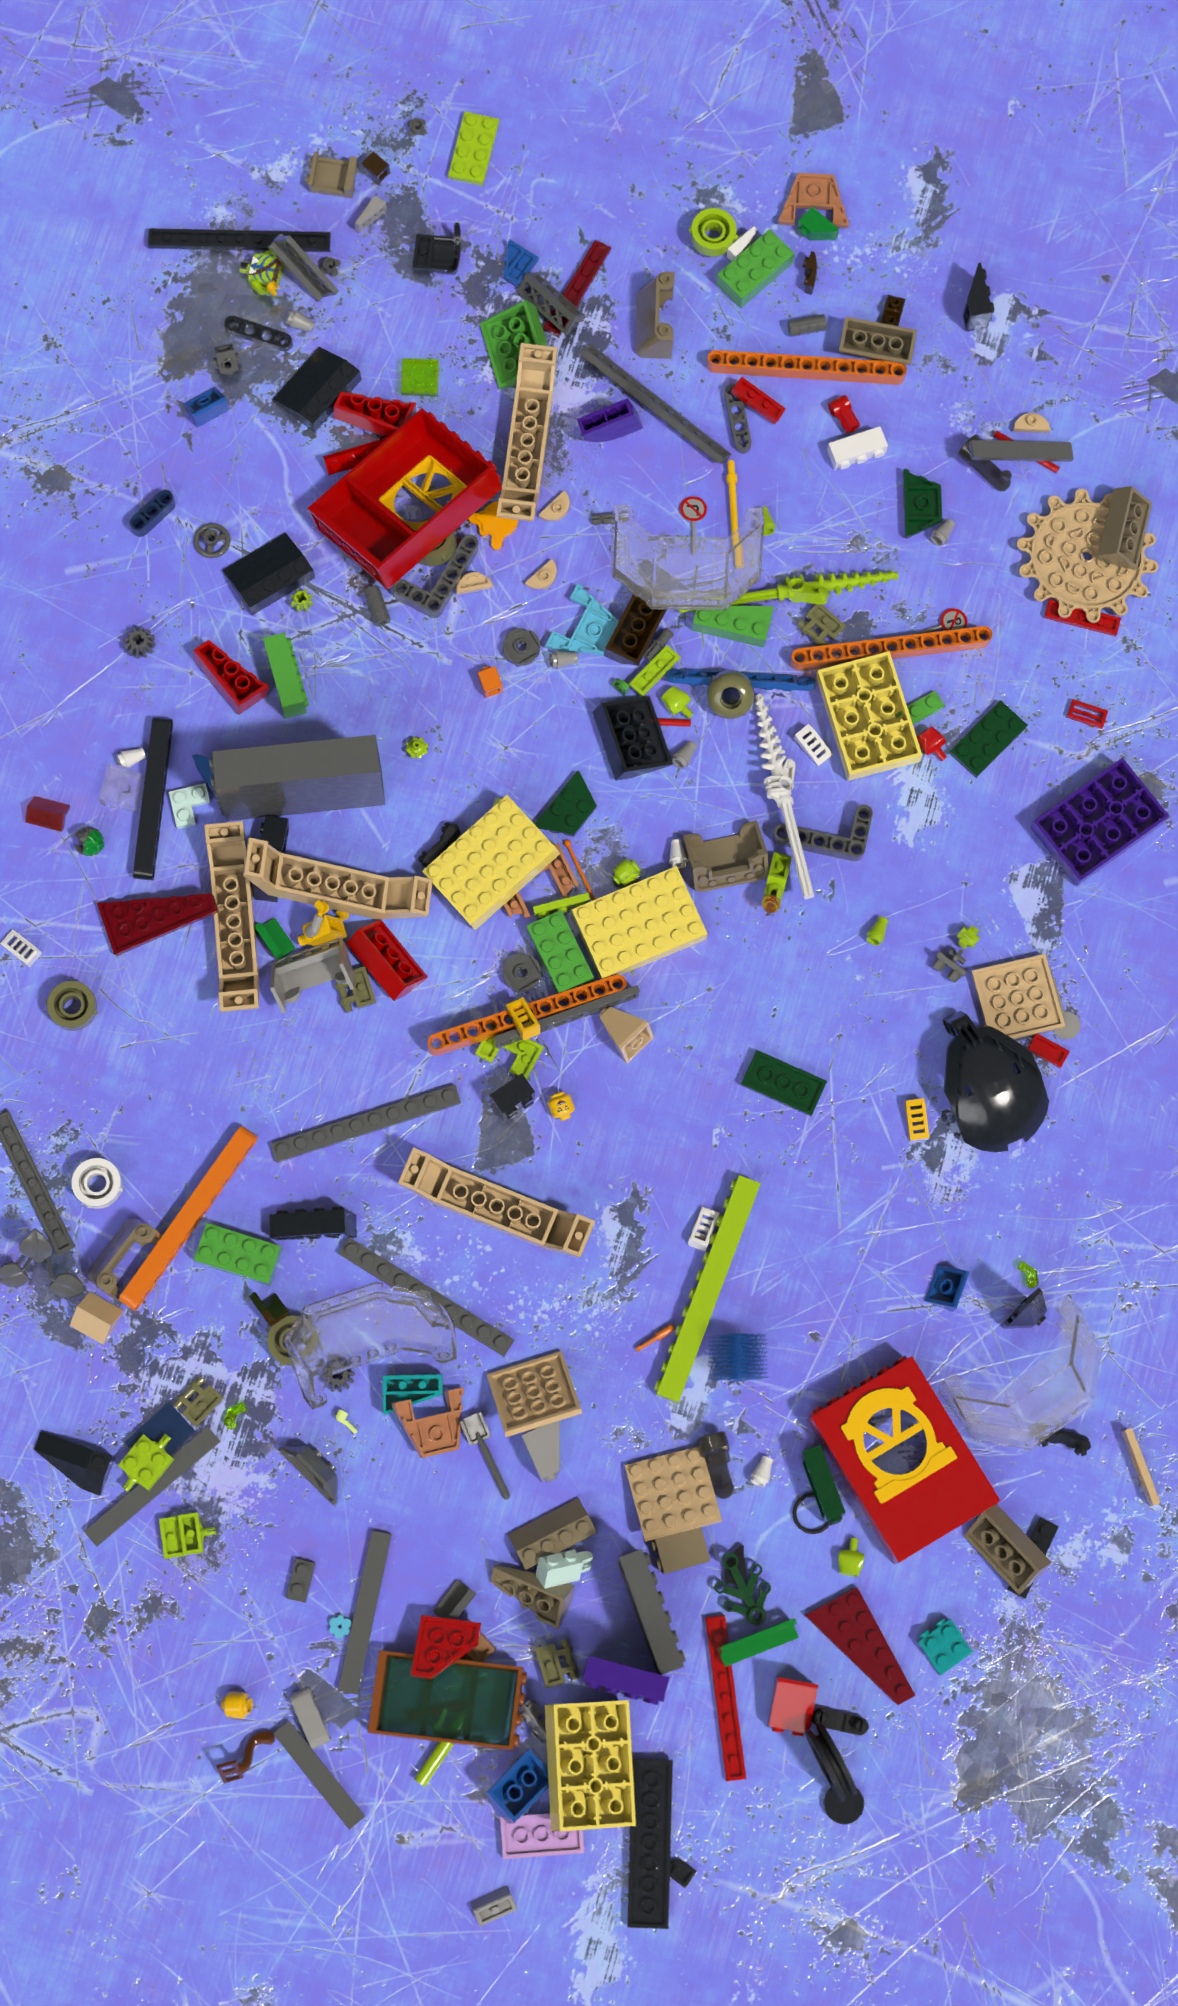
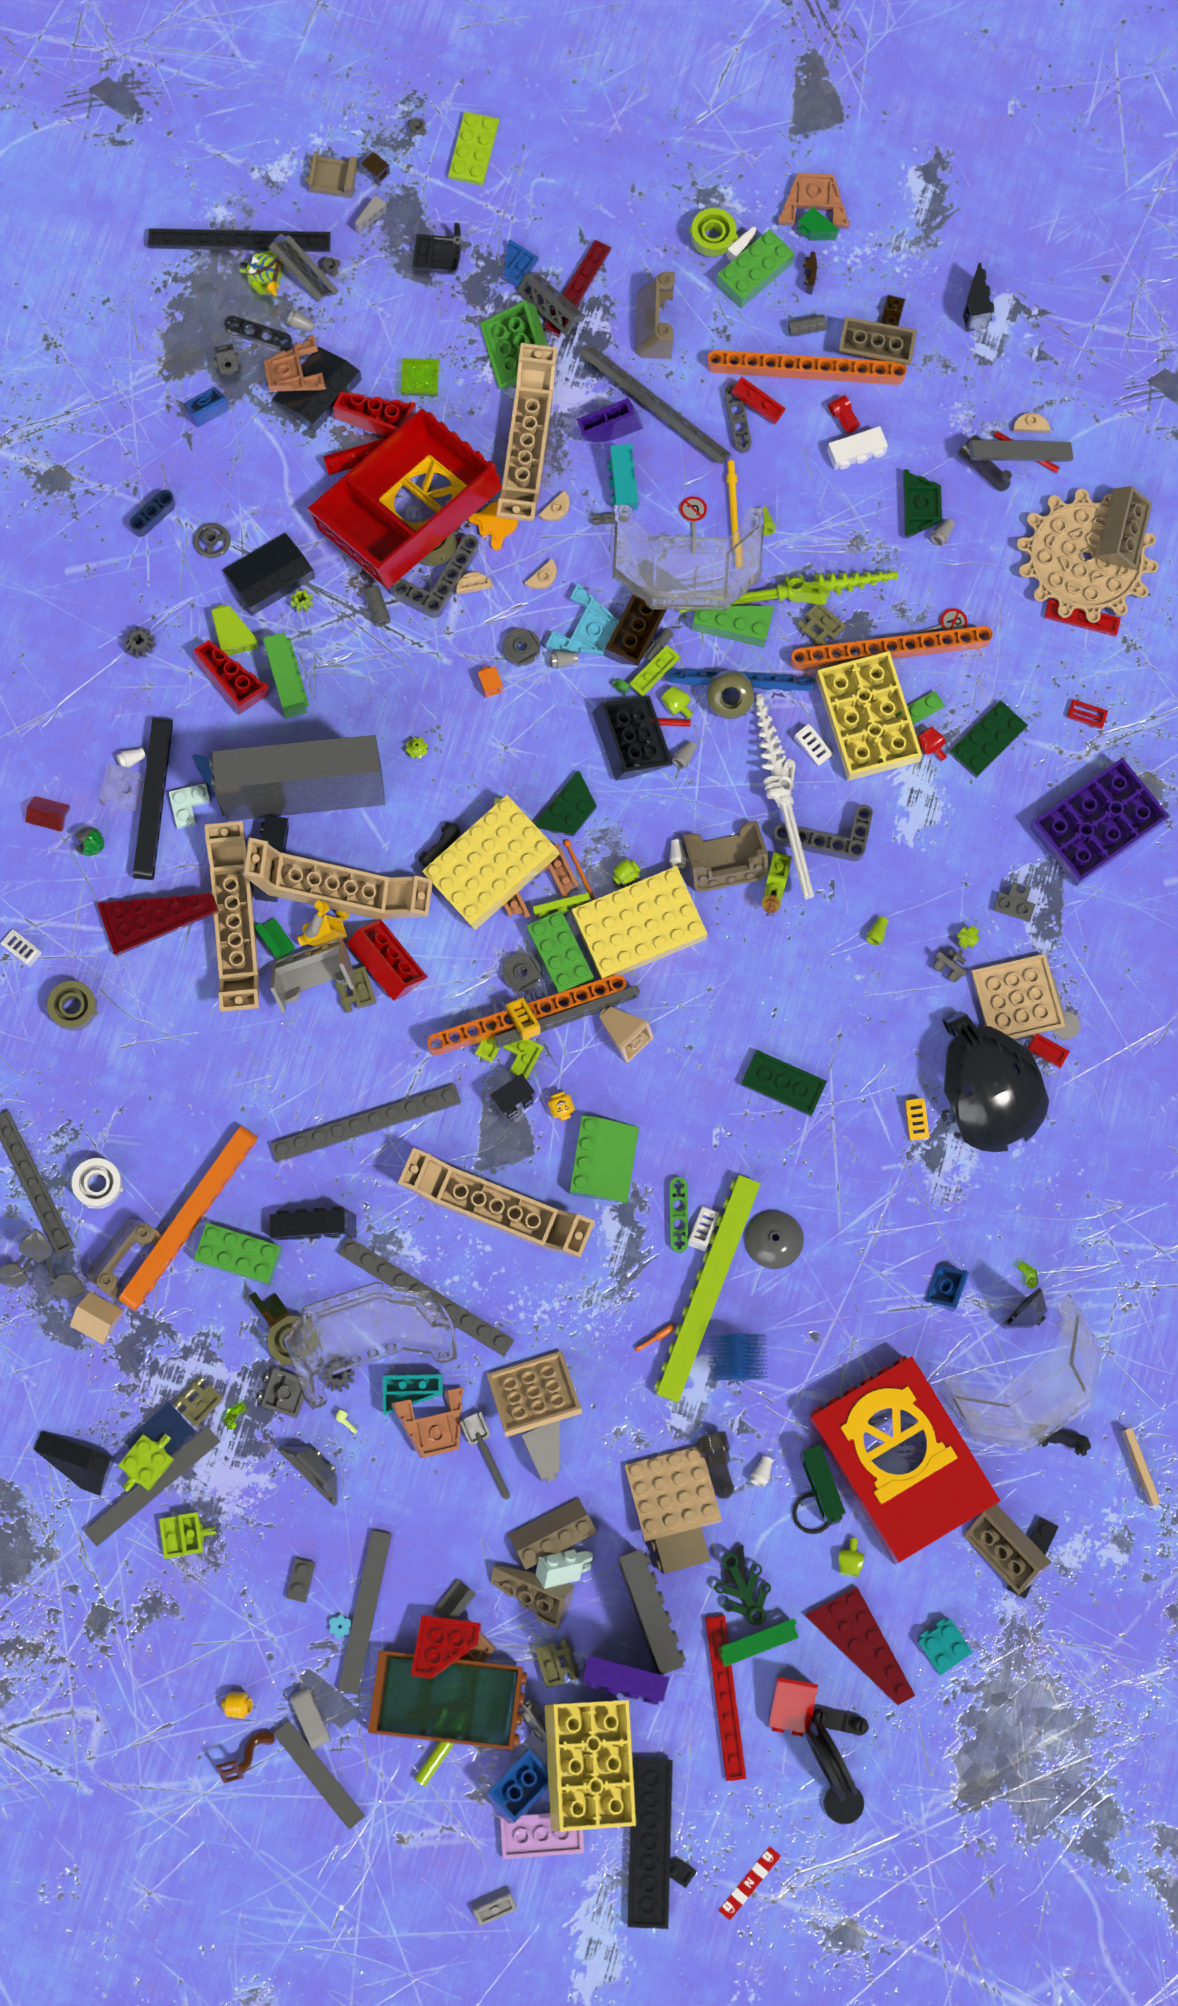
none -> lime slope [211,605,259,656]
none -> dark grey plate [255,1368,310,1418]
none -> nougat wing [264,335,326,392]
none -> bright green slope [570,1115,639,1204]
none -> teal wedge [606,444,638,512]
none -> bright green beam [669,1177,688,1253]
none -> red sticker [719,1846,781,1921]
none -> dark grey dish [745,1211,804,1269]
none -> dark grey plate [993,882,1036,922]

